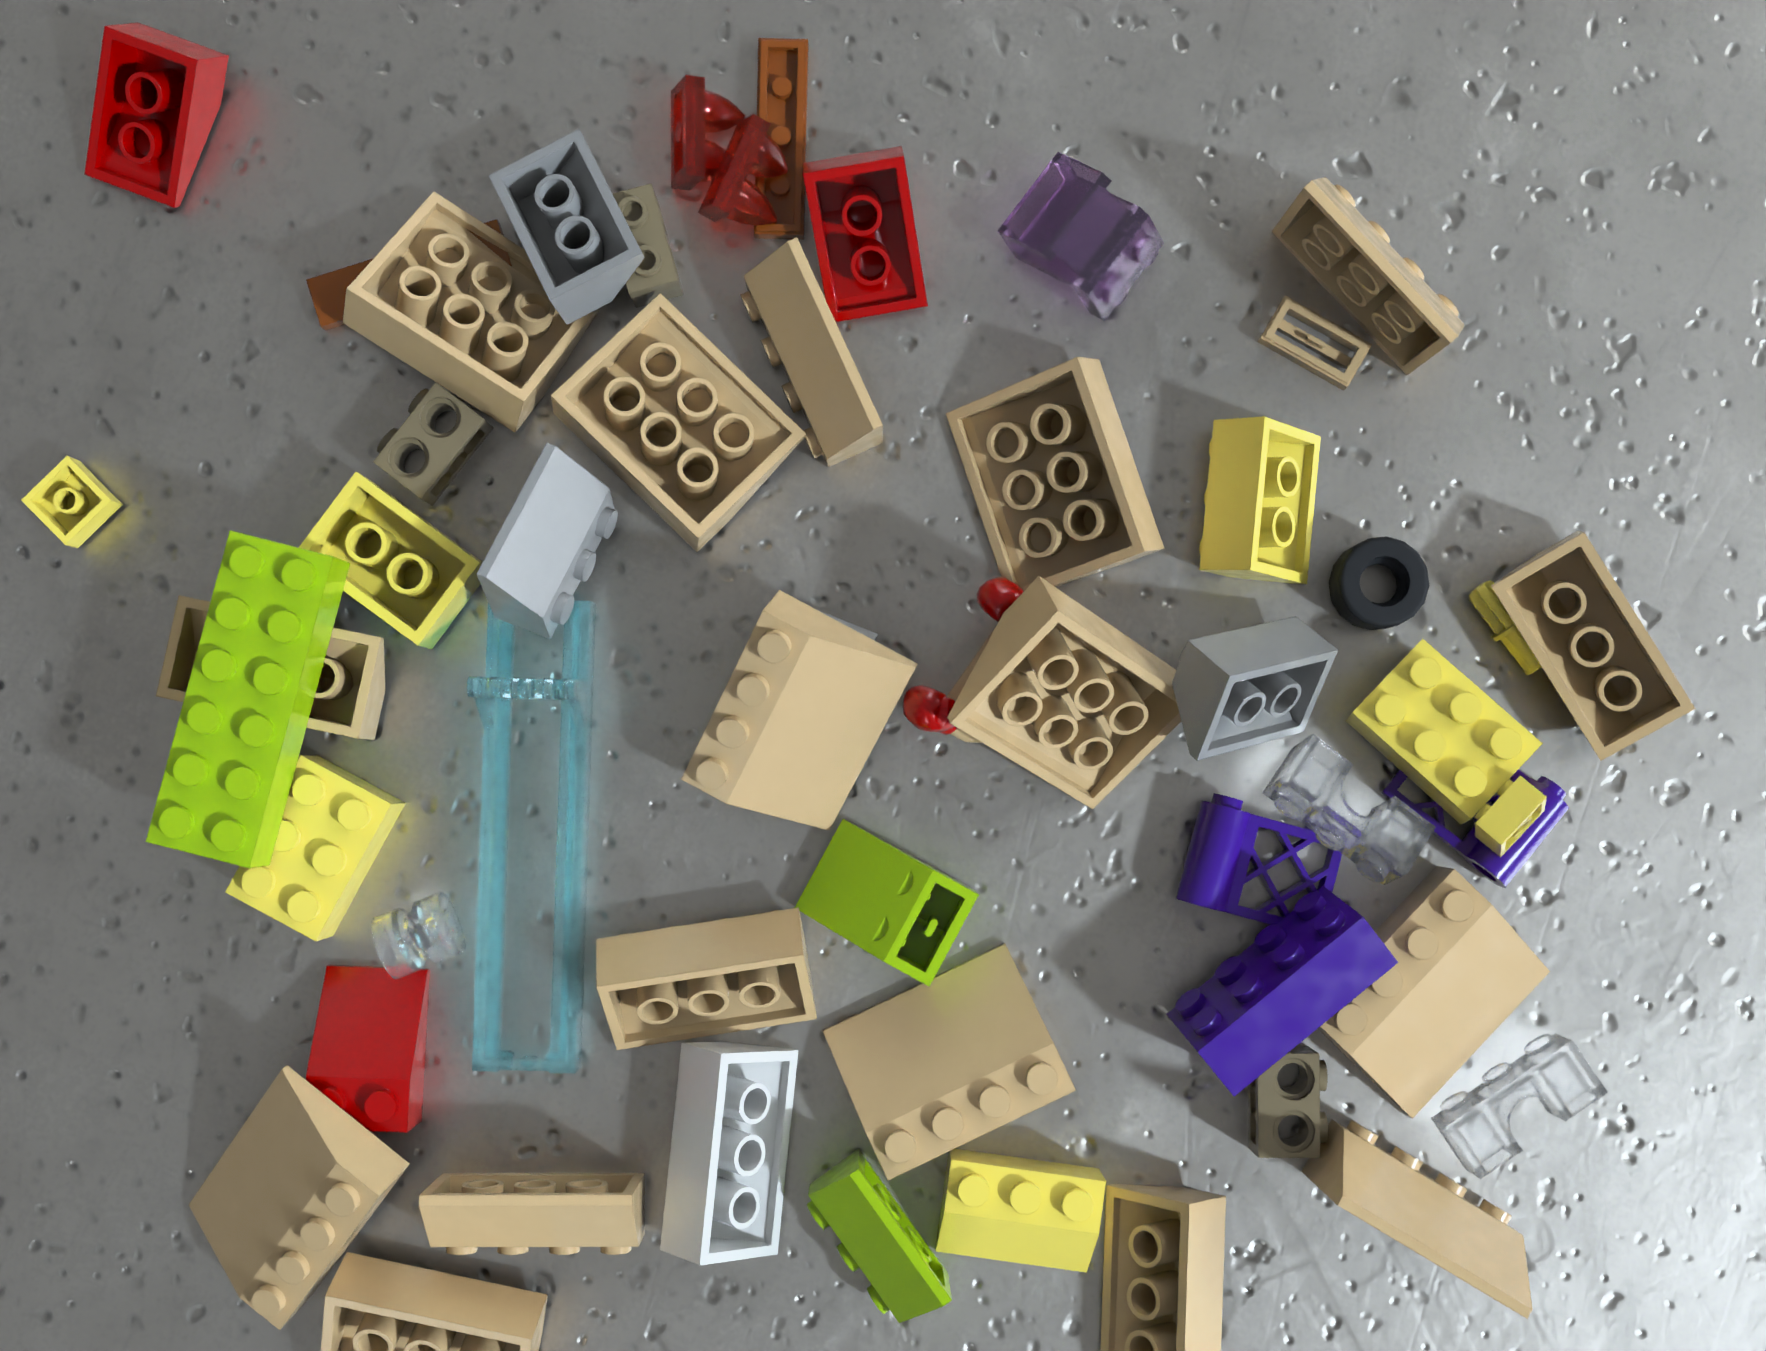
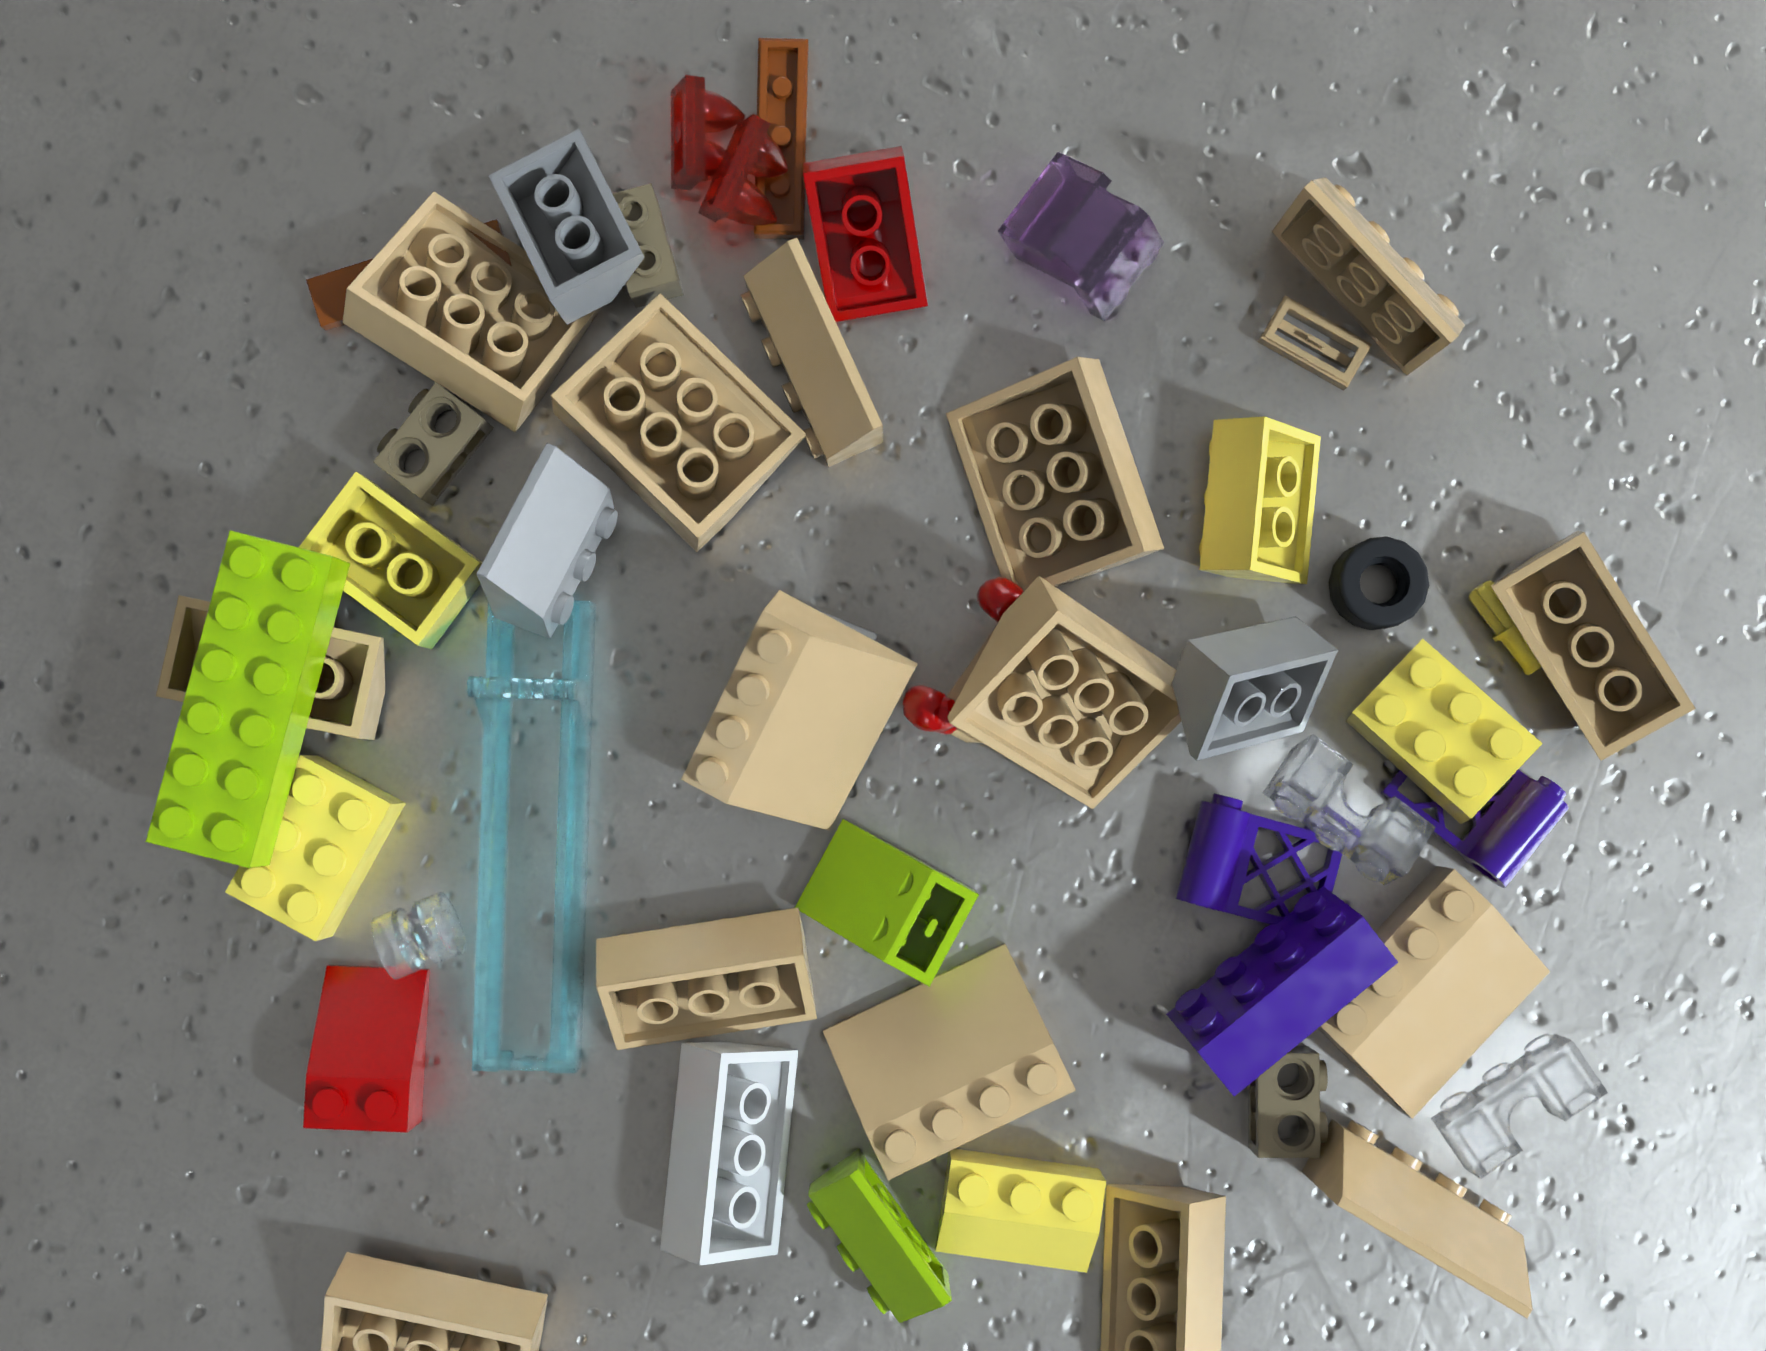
light yellow piece [21,456,123,548] -> none
red slope [84,22,229,208] -> none
tan slope [189,1065,410,1330] -> none
tan slope [419,1173,645,1255] -> none
light yellow piece [1475,776,1547,858] -> none

